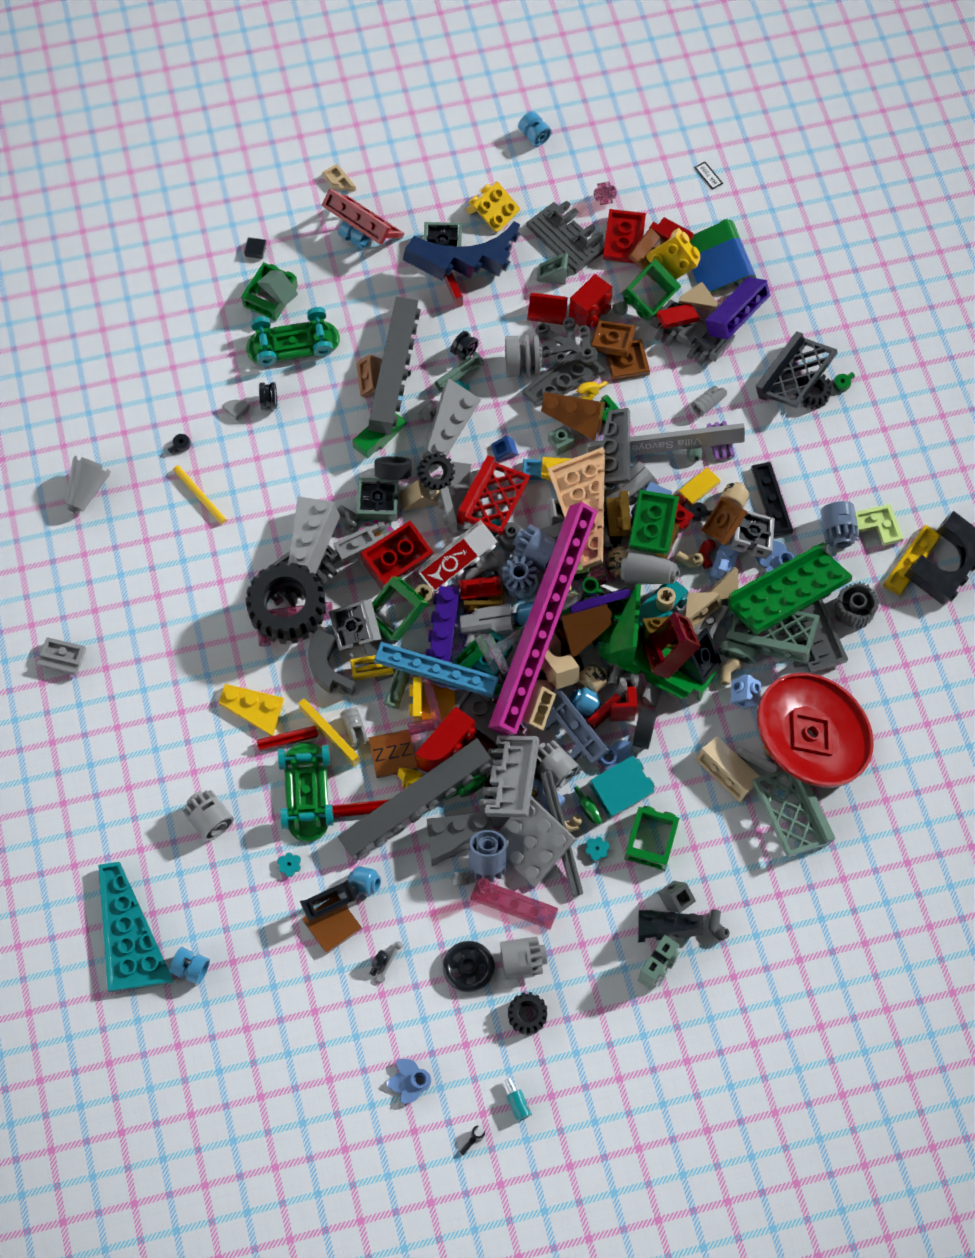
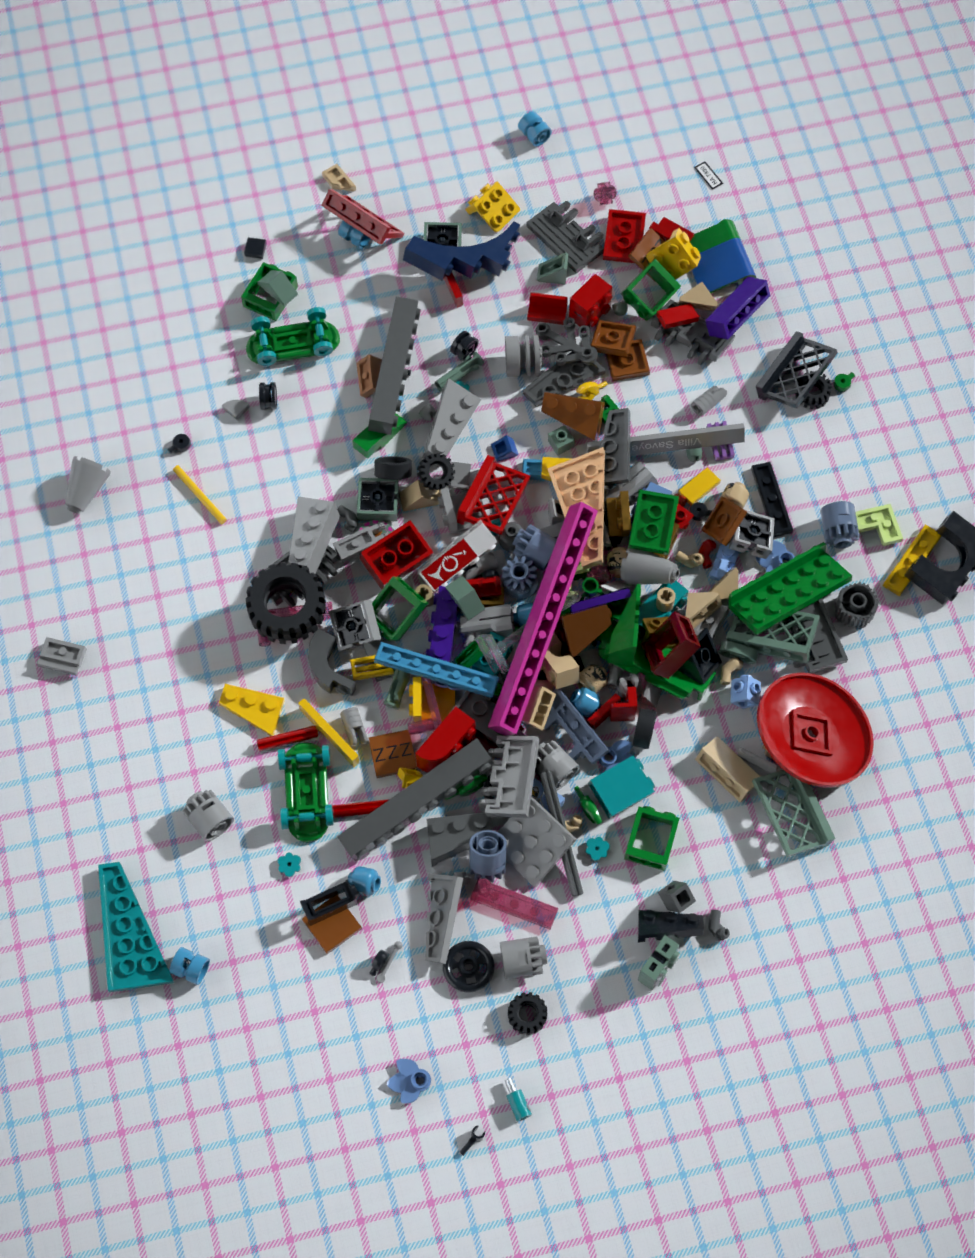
none -> light grey wing [425,873,463,964]
none -> sand green slope [445,576,485,621]

